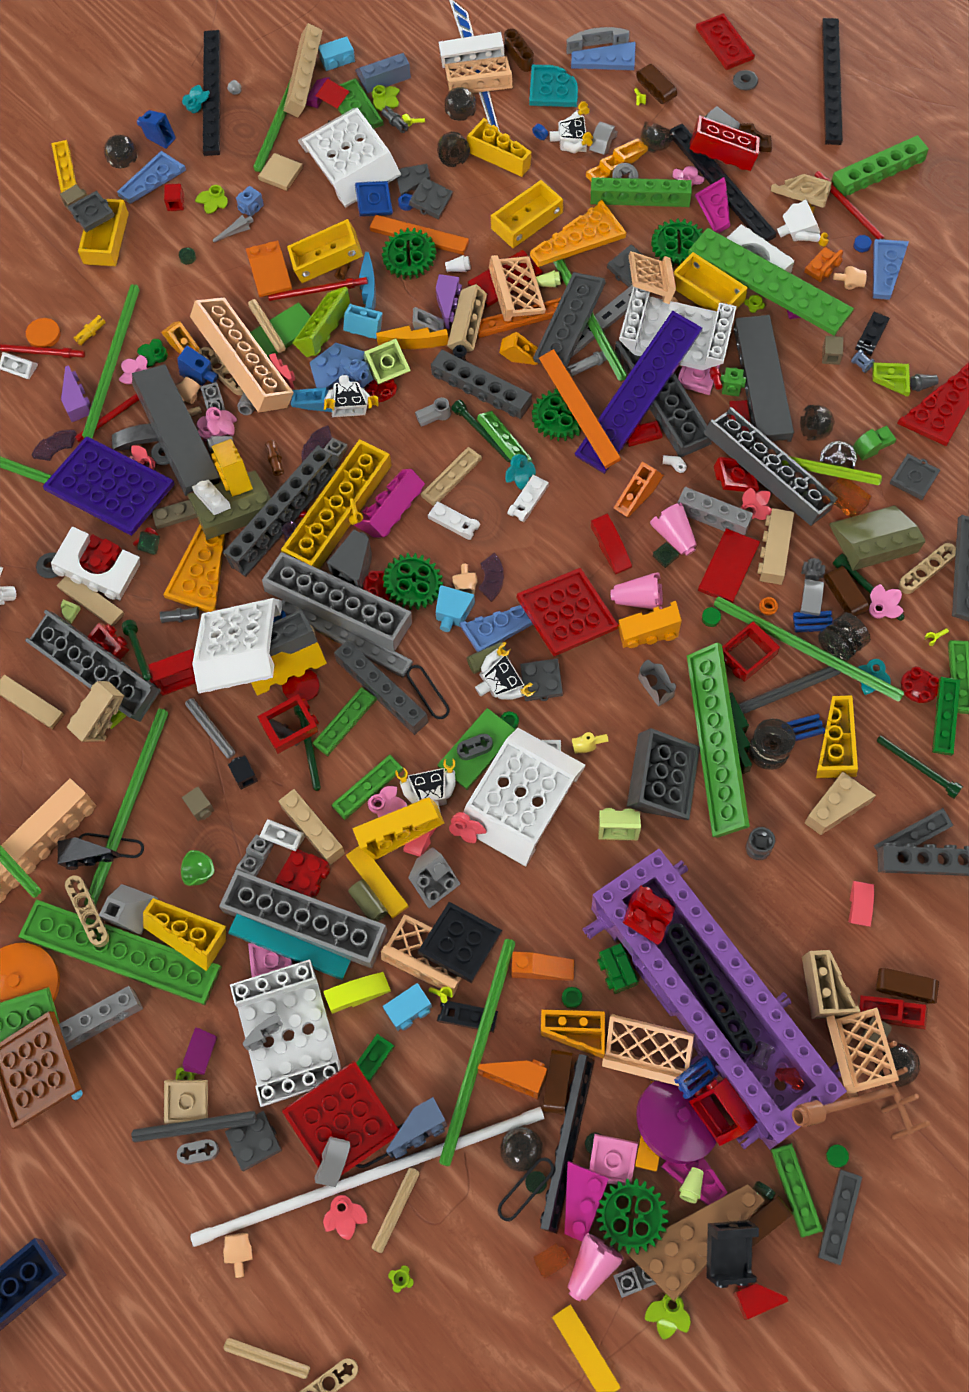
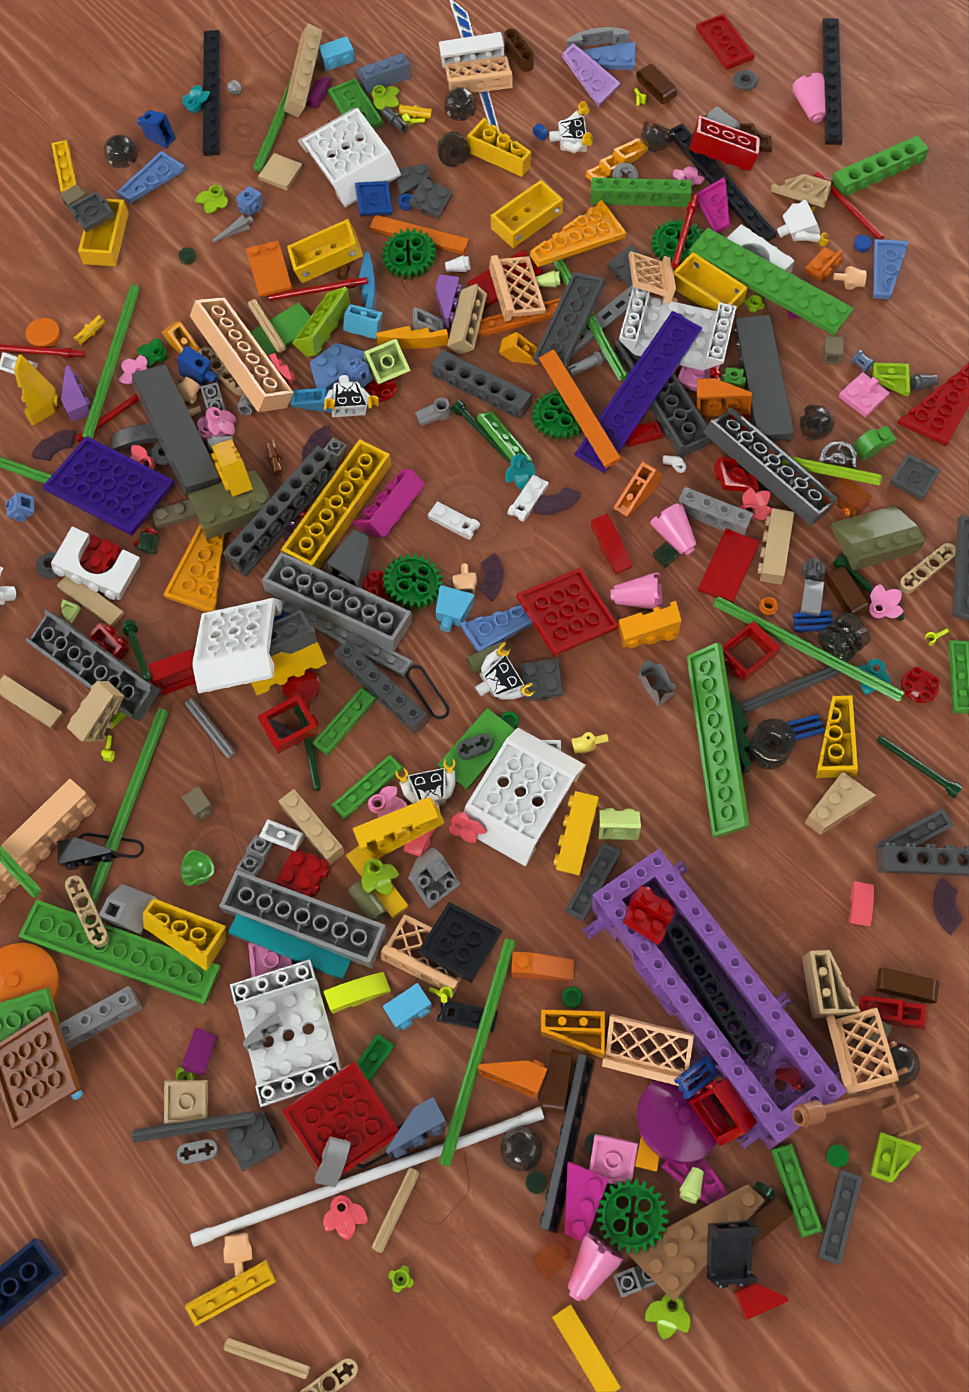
dark grey pin [160,607,200,623] -> none
red brick [164,183,184,211] -> none
white plate [192,480,231,515] -> none
black brick [228,756,258,790] -> none
red sticker [315,78,350,109] -> none
yellow hand [349,498,363,525] -> none
tan tile [421,447,482,506] -> none
black pin [453,345,467,361] -> none
black piece [498,1157,554,1221] -> none
teal plate [529,64,578,107] -> none
light grey brick [589,122,618,155] -> none
green brick [597,943,639,994] -> none
dark grey slope [627,728,700,820] -> none
green tile [702,607,721,627] -> none
dark grey wheel [745,827,775,860] -> none
black plate [855,312,890,356] -> none
green plate [932,677,960,756] -> none
none -> medium blue brick [5,492,34,522]
none -> yellow wedge [14,355,61,425]
none -> neon yellow hand [101,735,115,762]
none -> yellow tile [185,1260,276,1327]
none -> lime plate [361,859,399,895]
none -> yellow pin [399,104,432,120]
none -> clear purple tile [533,487,581,515]
none -> yellow wedge [553,791,600,876]
none -> lavender wing [562,43,620,107]
none -> dark grey plate [565,842,621,922]
none -> red bar [671,194,699,268]
none -> orange slope [696,378,752,417]
none -> bright pink cone [792,73,826,123]
none -> bright pink hinge [839,372,890,418]
none -> lime wing [869,1132,921,1183]
none -> tile [933,878,964,935]

